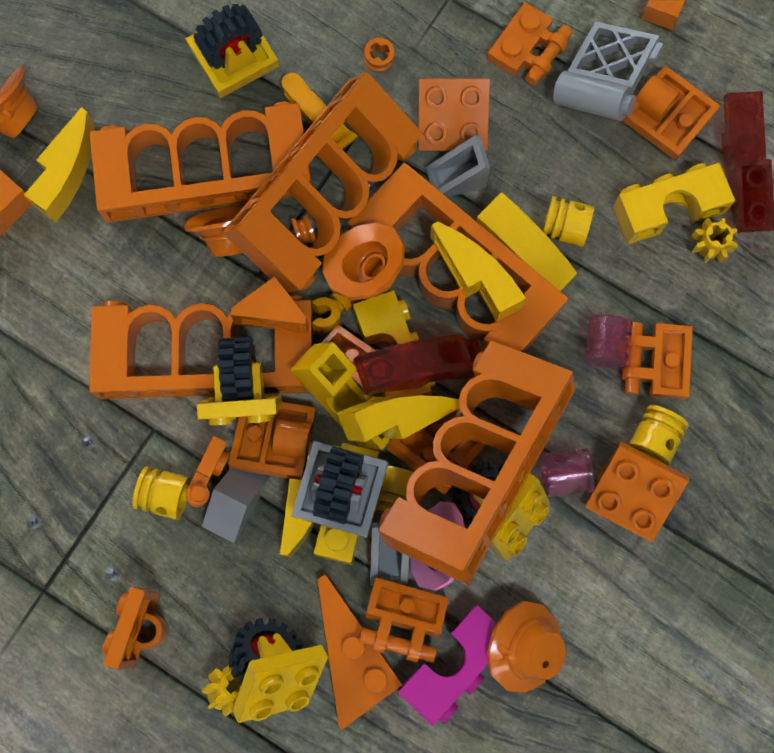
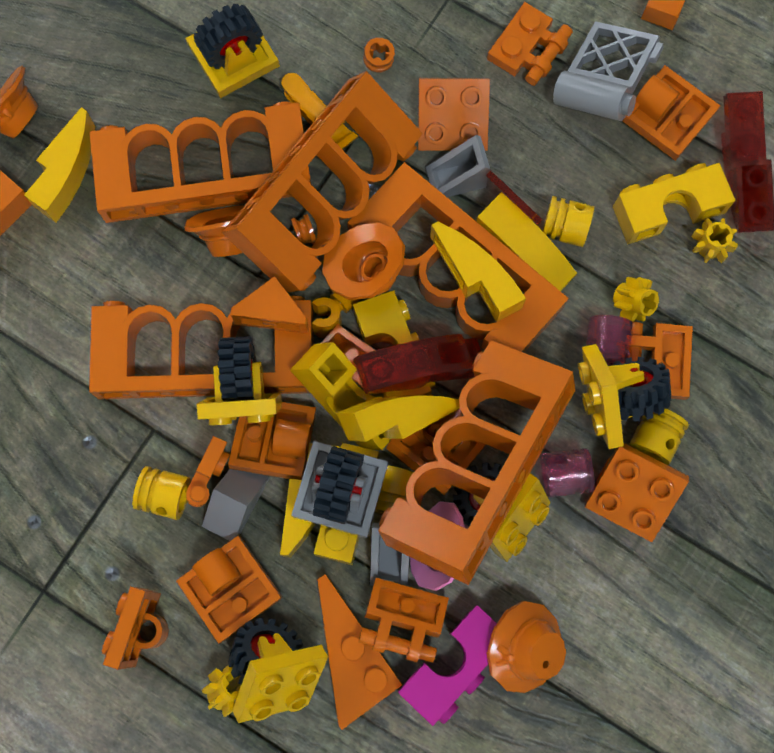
none -> orange plate [176,536,283,644]
none -> clear red piece [486,170,543,225]
none -> plate [578,344,672,449]
none -> yellow gear [613,277,659,322]

